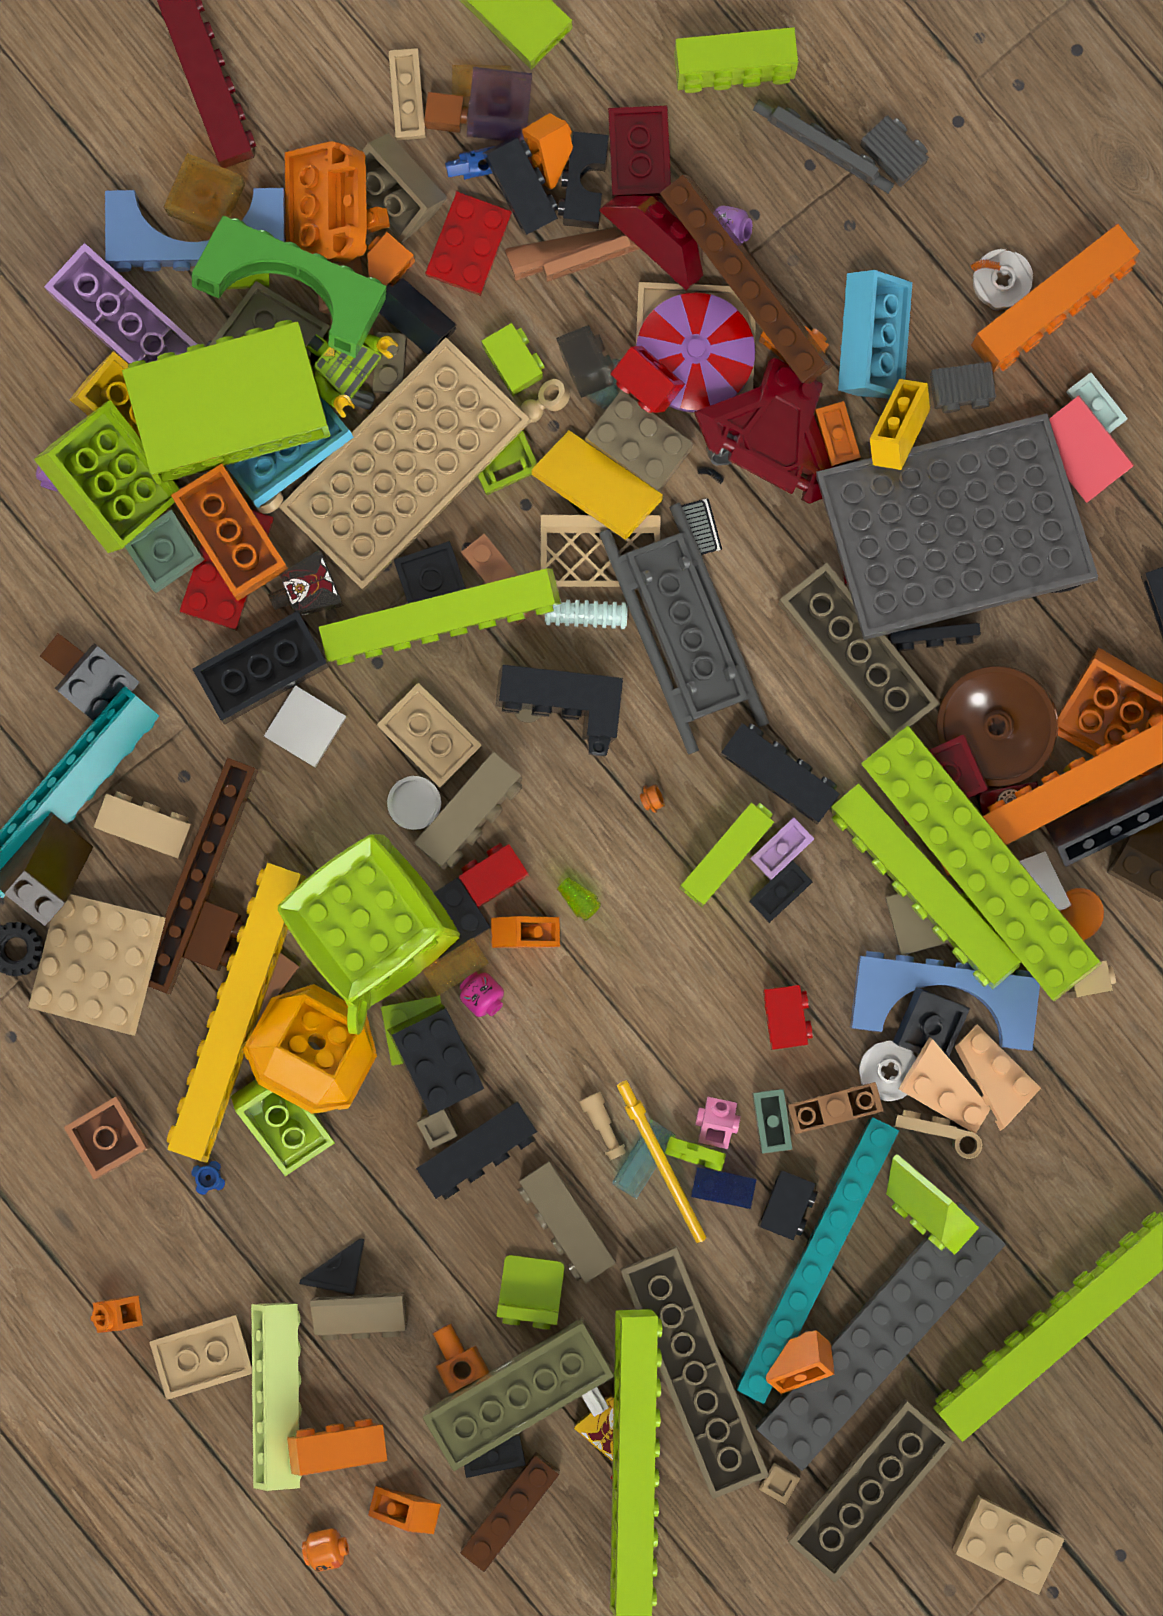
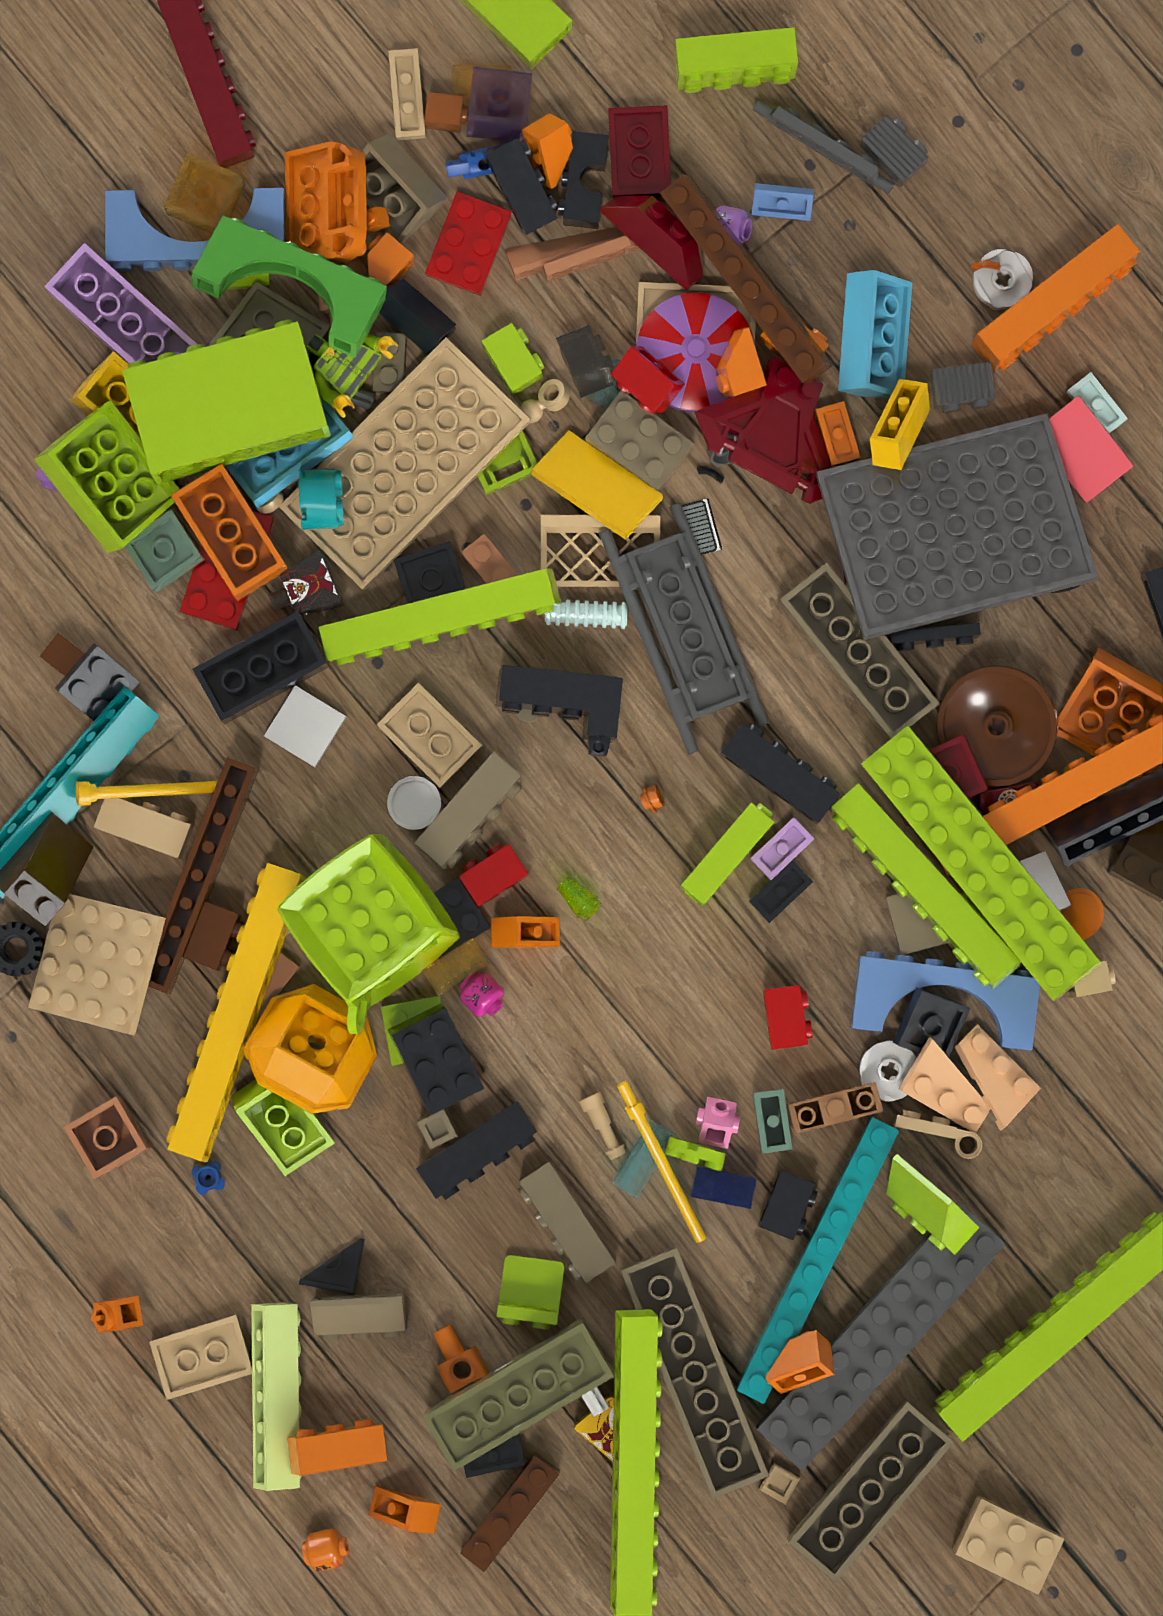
none -> yellow piece [75,781,217,806]
none -> teal brick [299,468,344,530]
none -> orange slope [716,328,766,397]
none -> medium blue plate [751,183,814,221]

